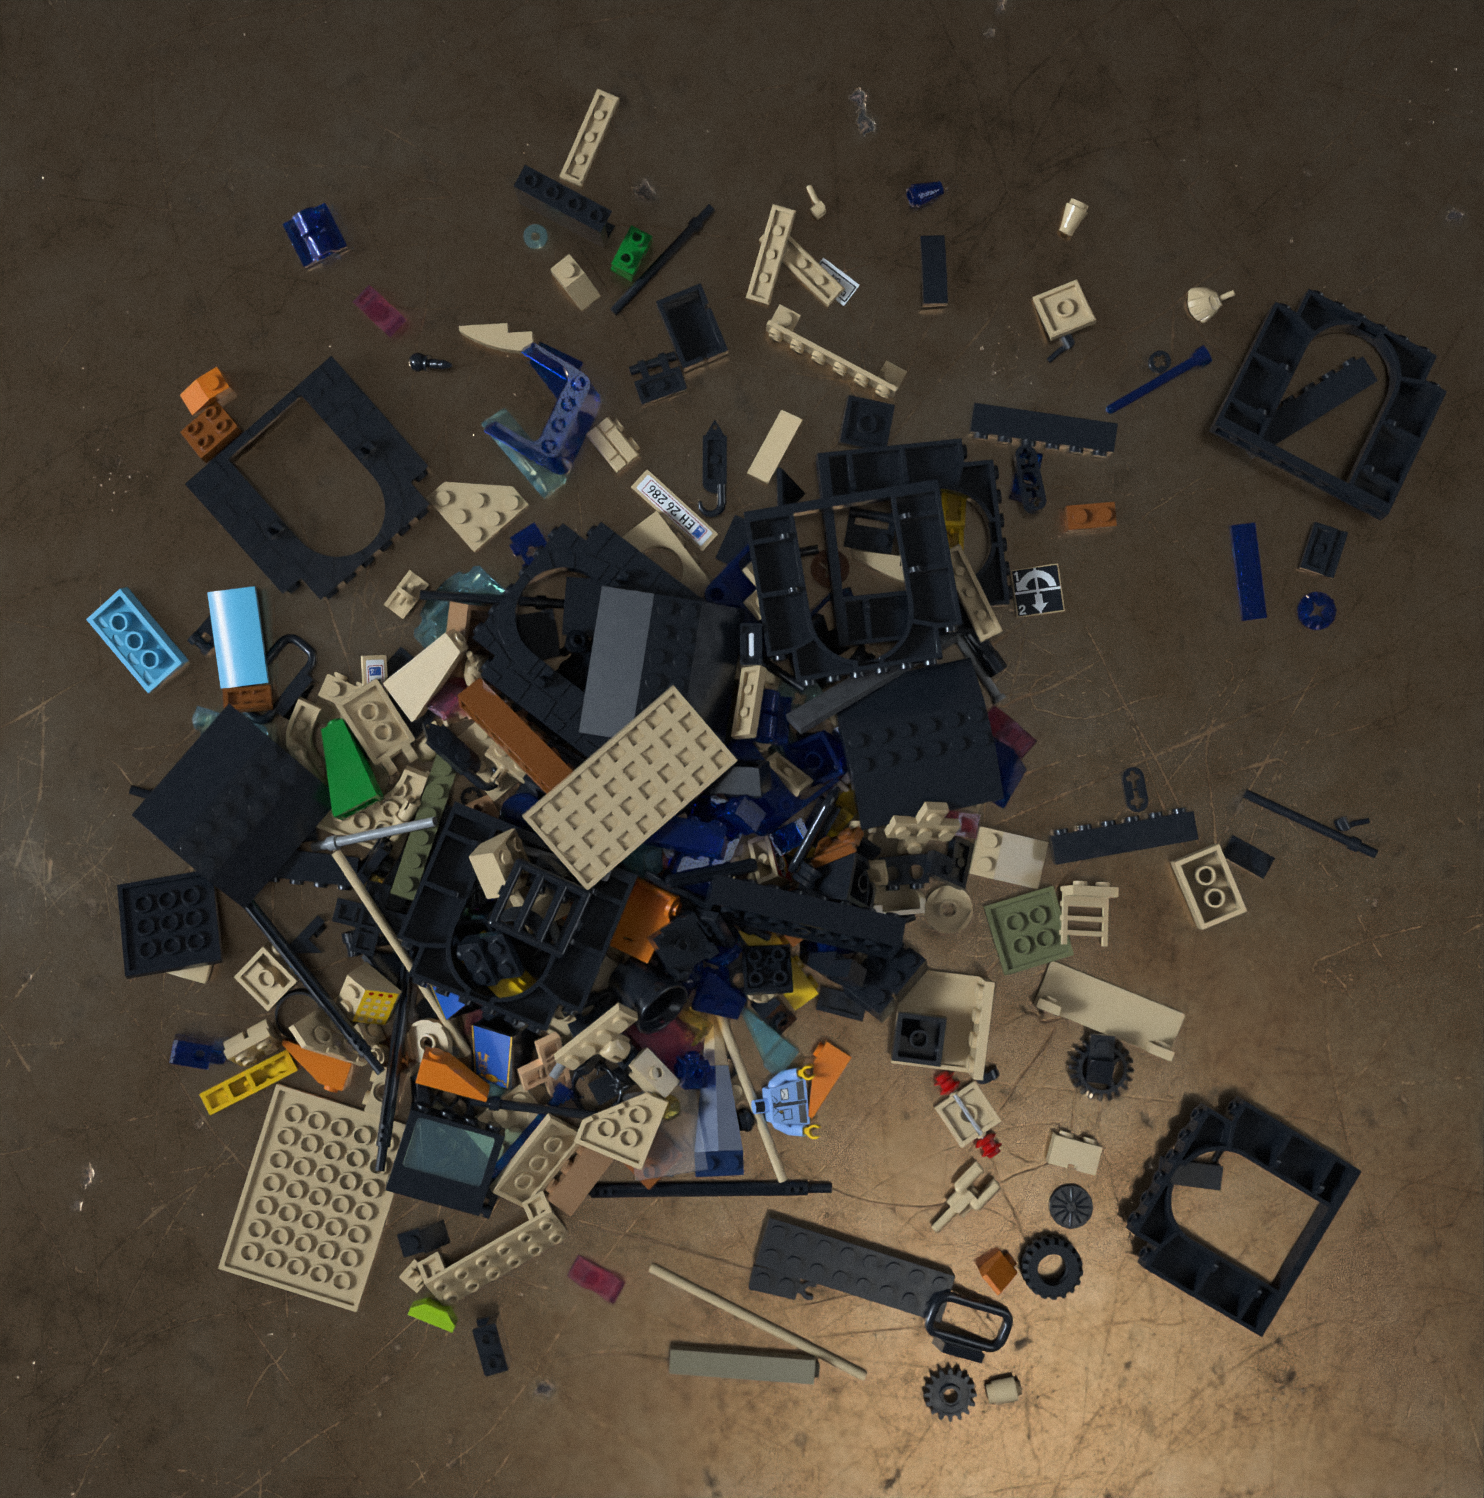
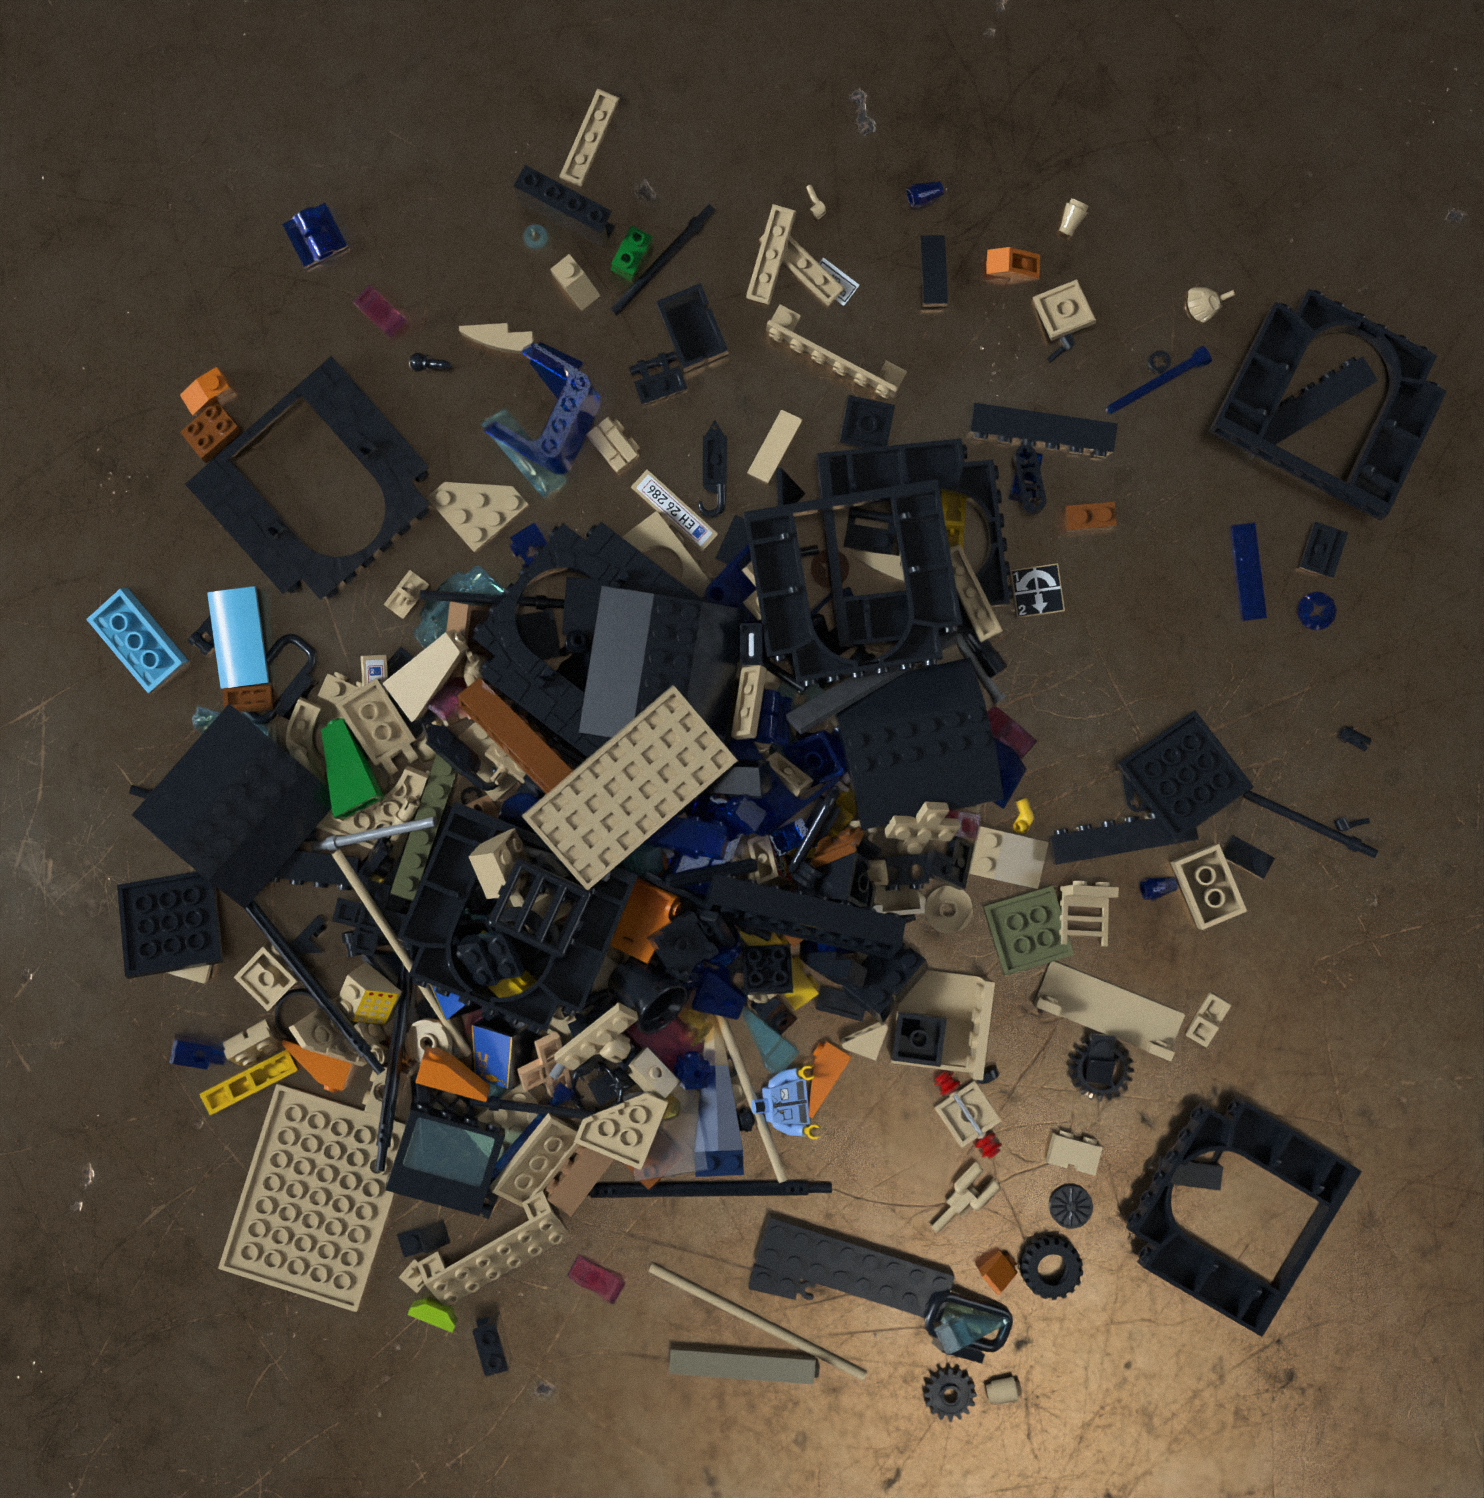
none -> tan slope [840,1022,888,1061]
none -> clear light blue slope [934,1313,1009,1355]
none -> orange slope [986,247,1040,279]
none -> yellow arm [1013,797,1034,834]
none -> black plate [1117,710,1254,842]
none -> clear blue cone [1140,877,1178,901]
none -> tan slope [1186,991,1231,1048]
none -> black pin [1338,725,1371,751]

